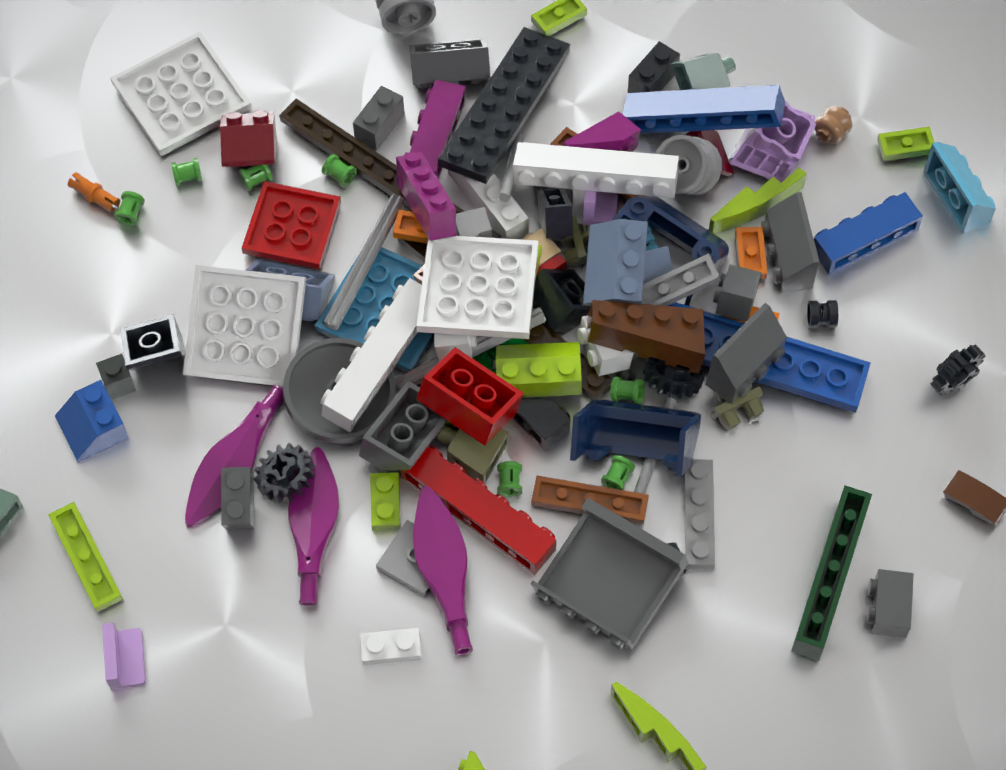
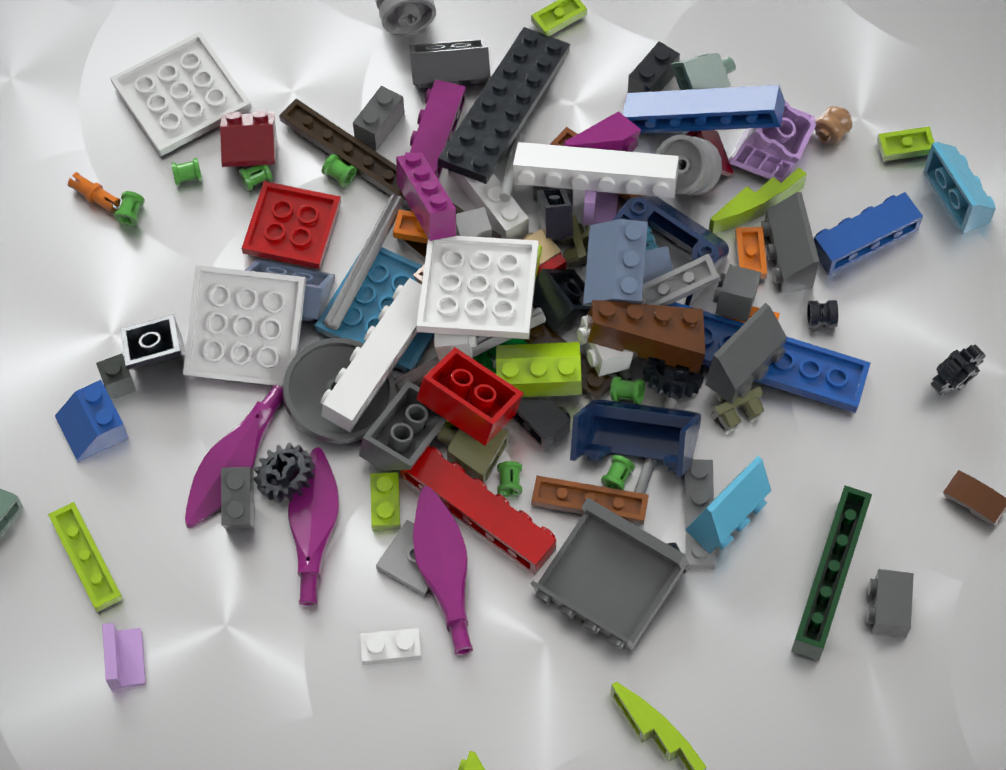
none -> medium azure slope [685,456,771,554]

